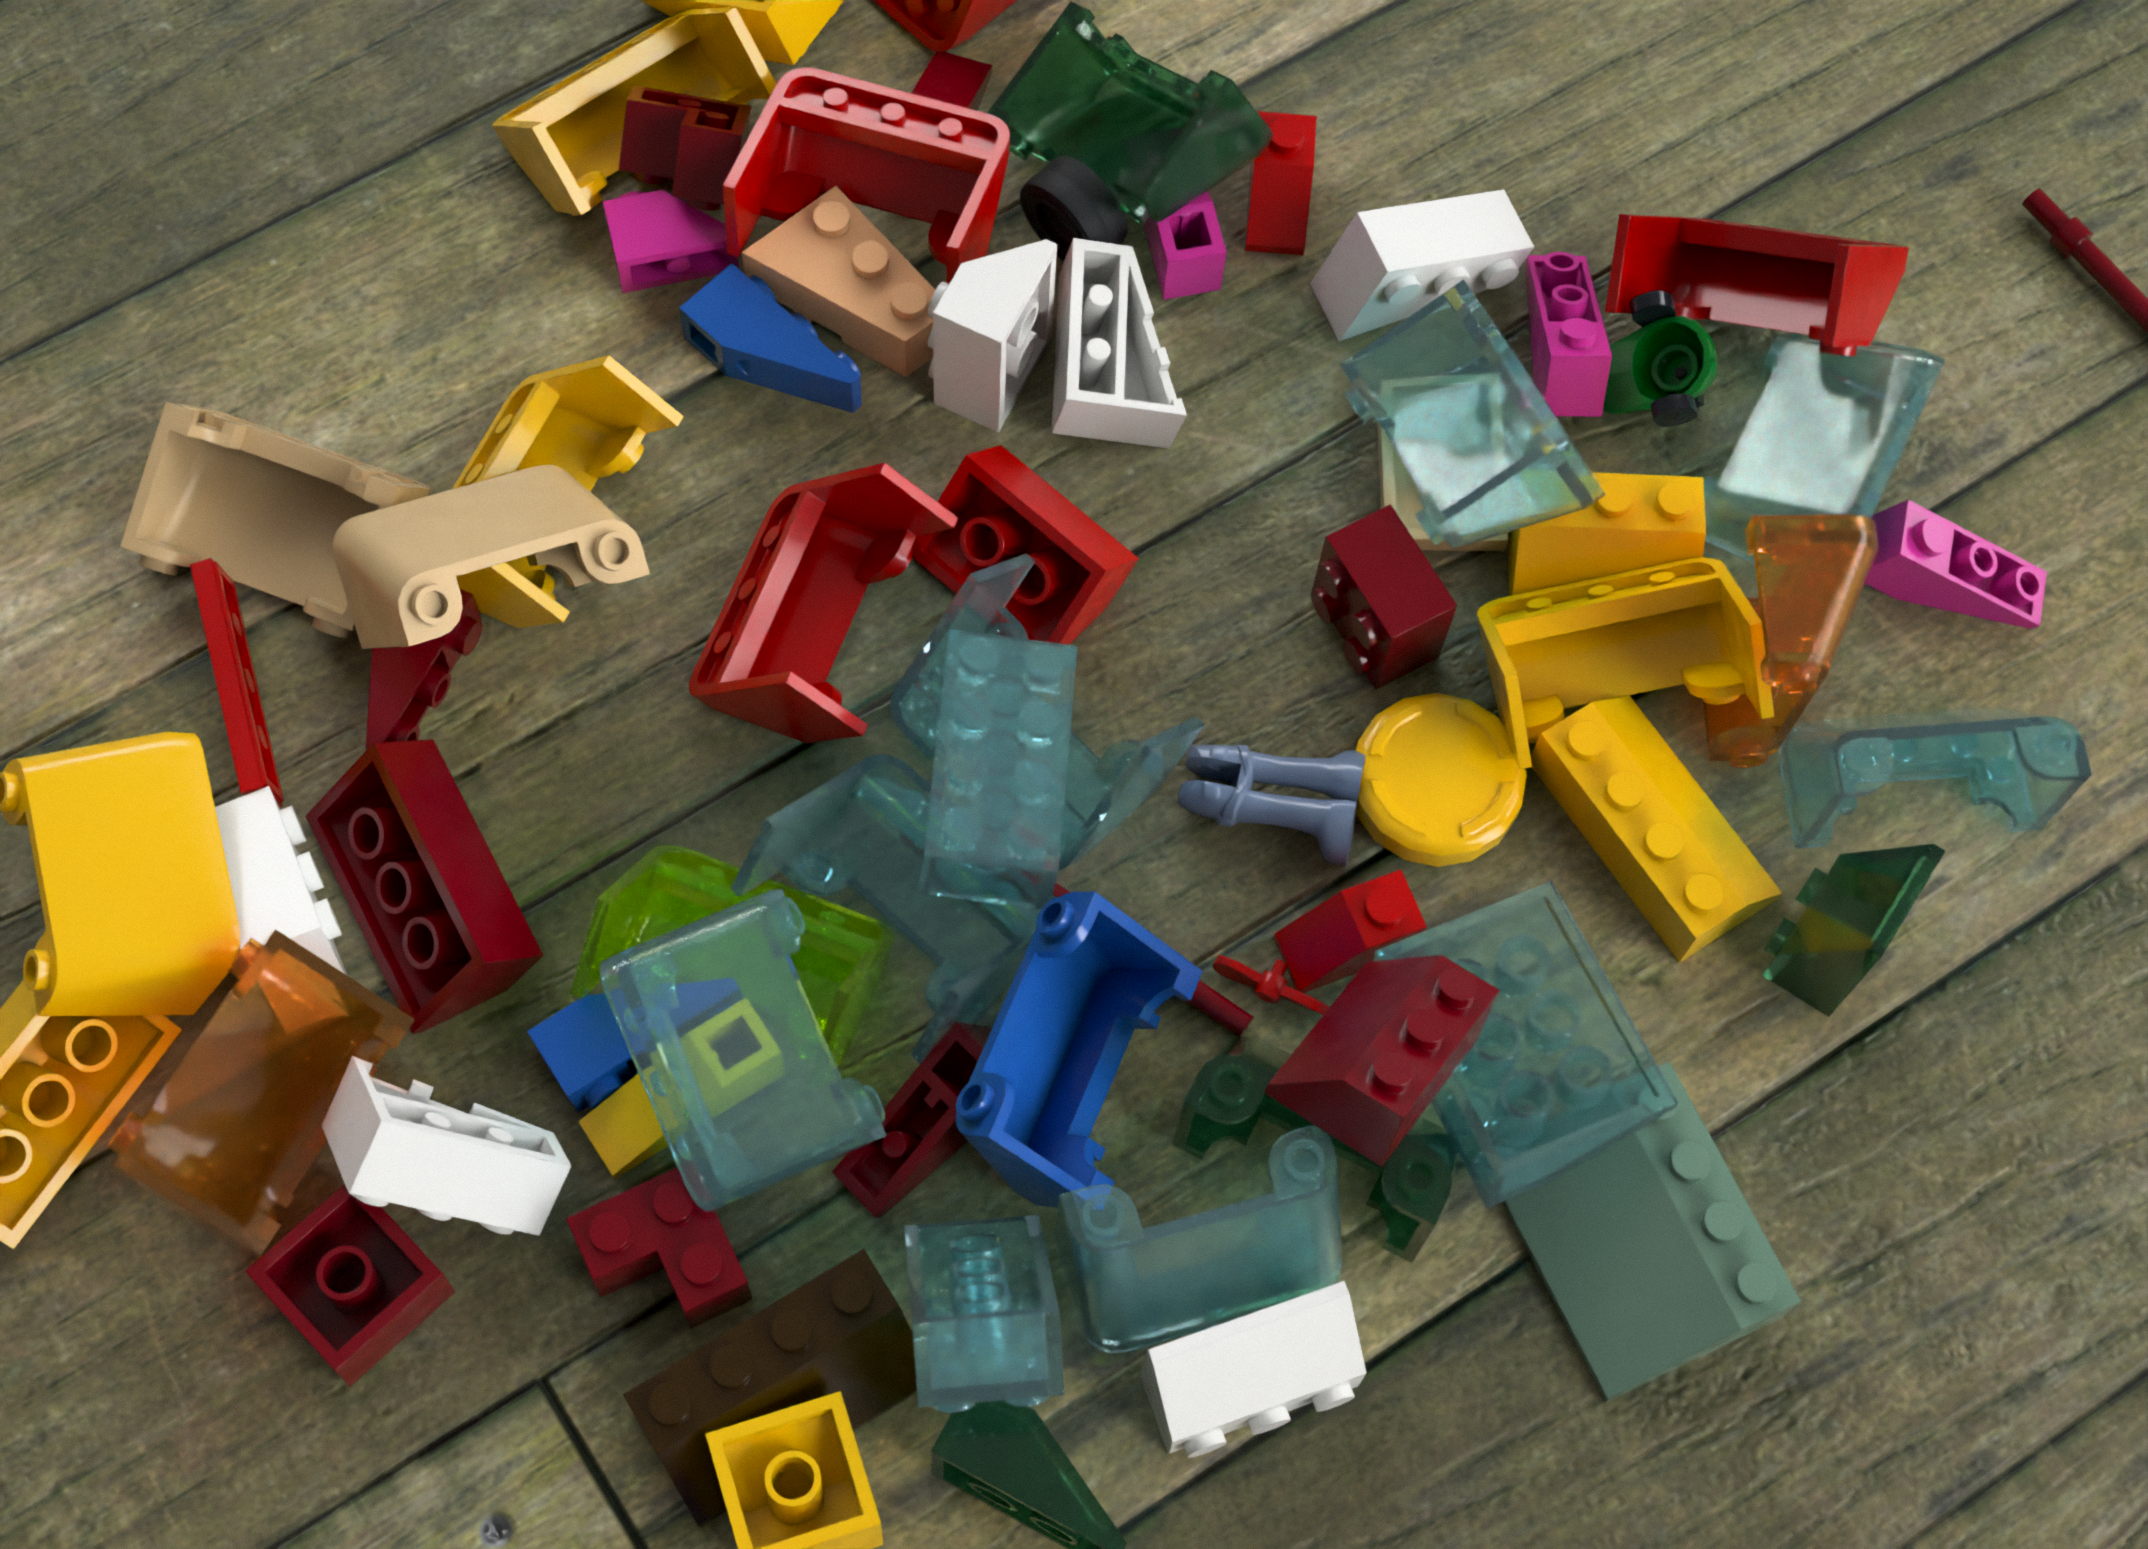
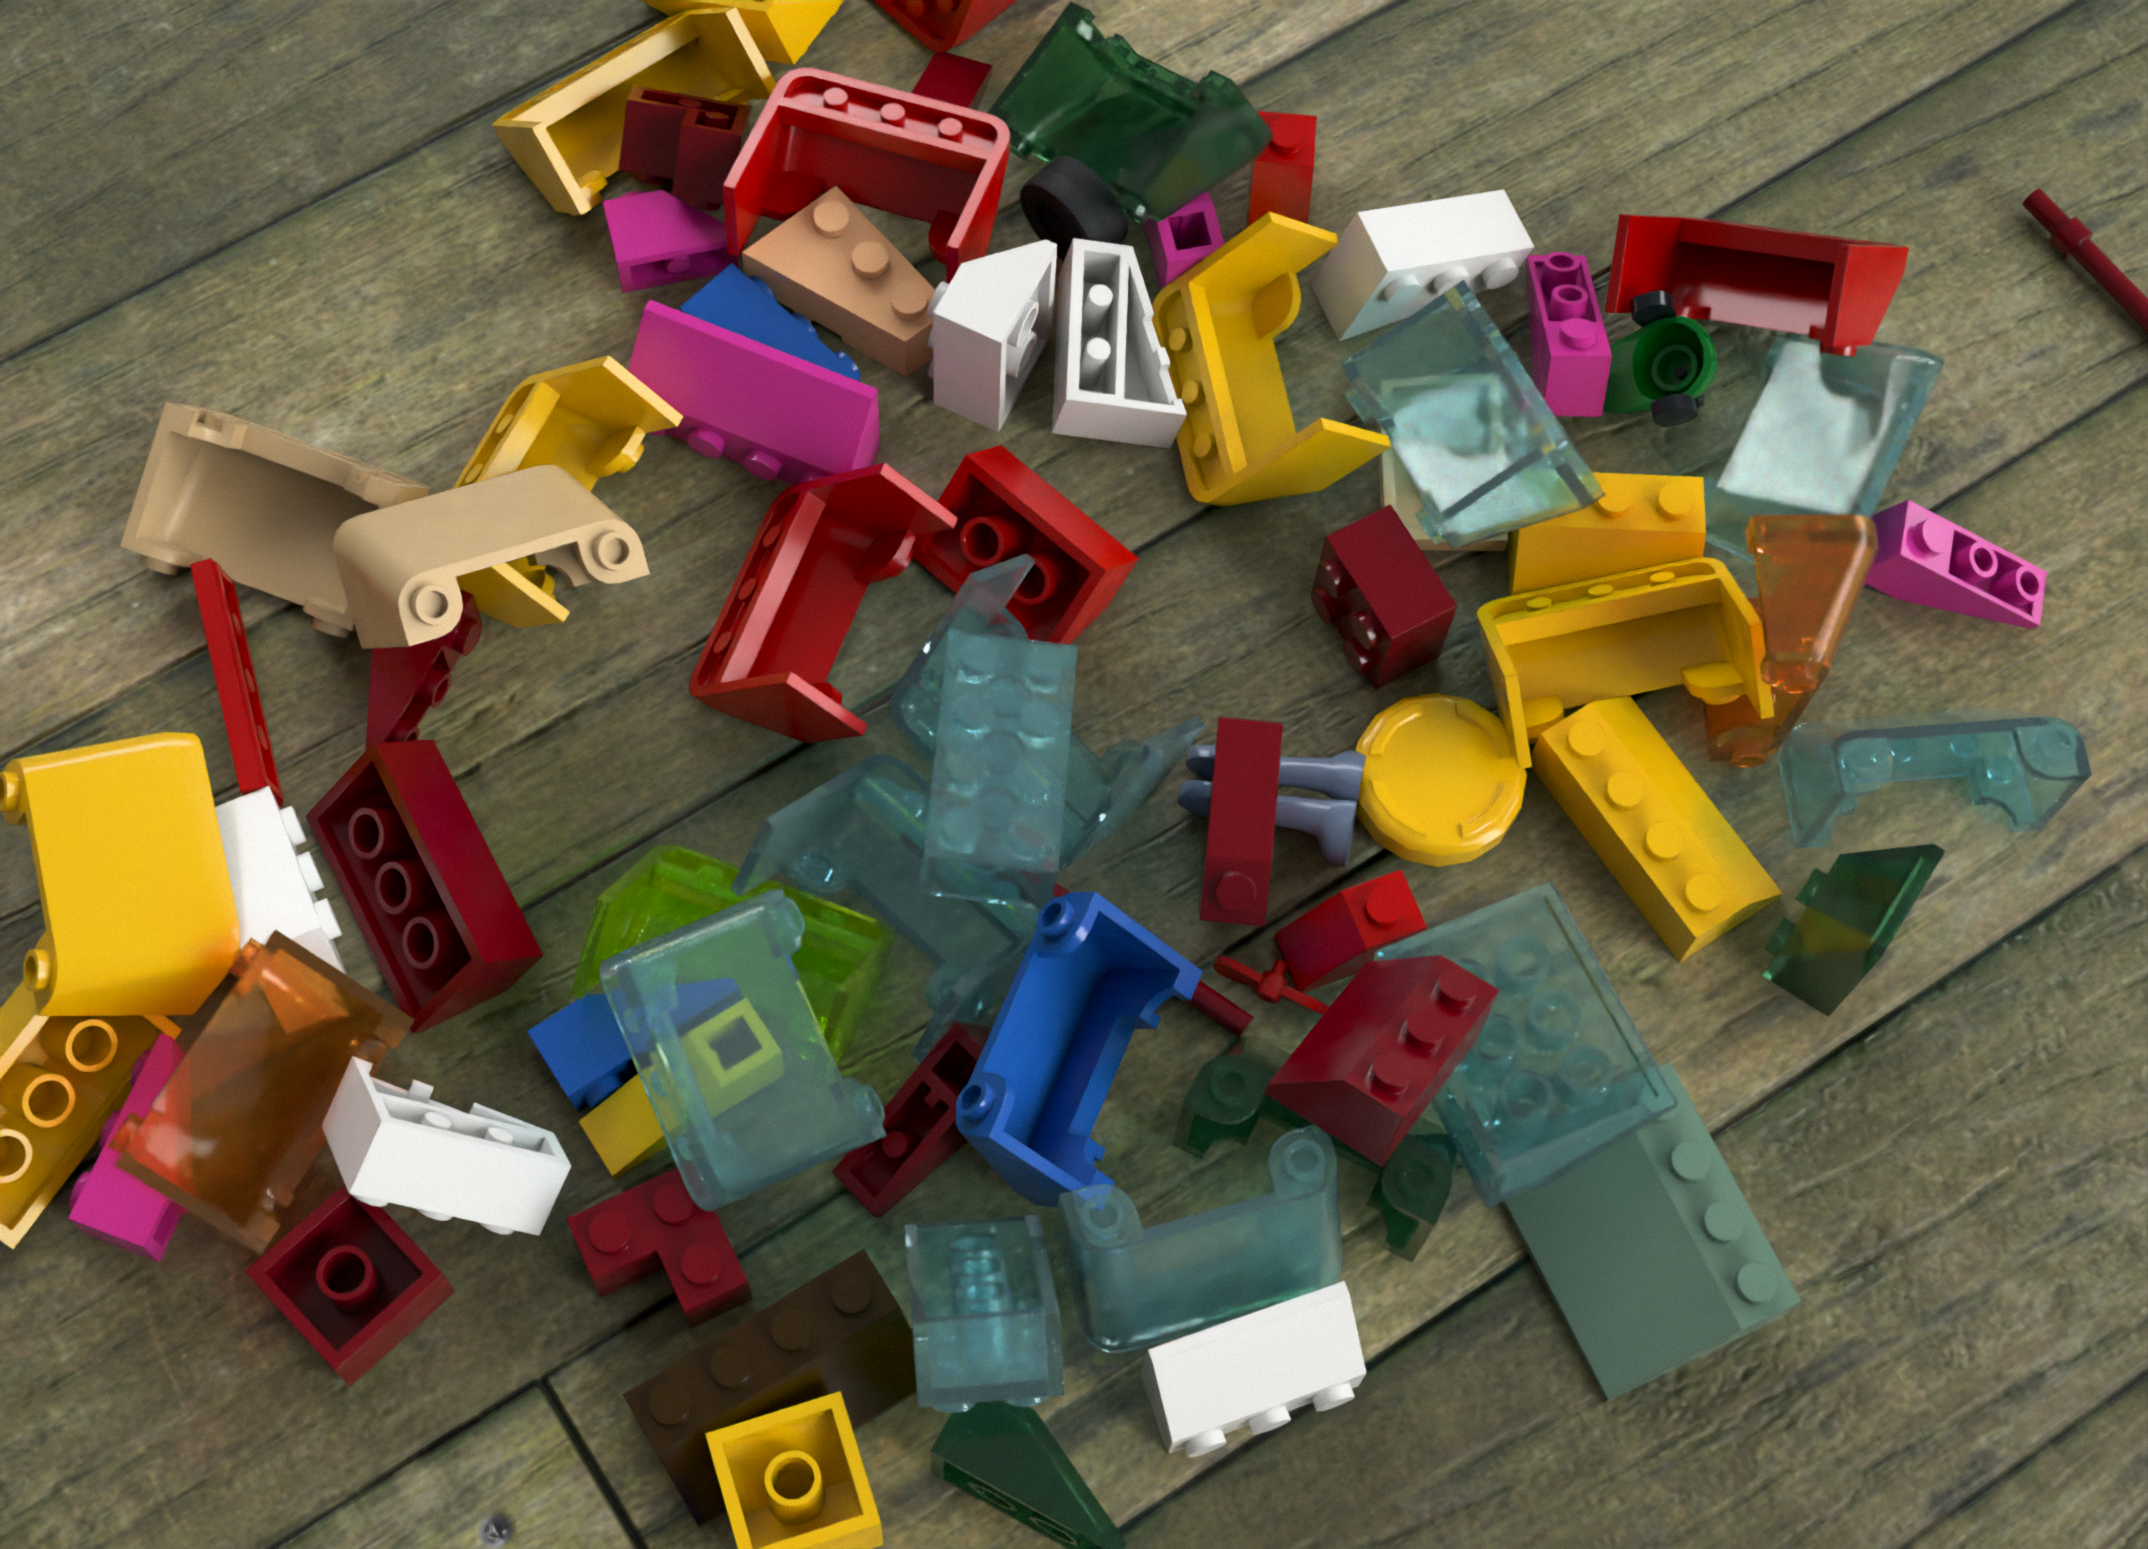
none -> dark pink slope [68,1033,189,1262]
none -> dark pink slope [628,299,880,485]
none -> yellow windscreen [1152,211,1391,507]
none -> dark red slope [1198,716,1283,927]

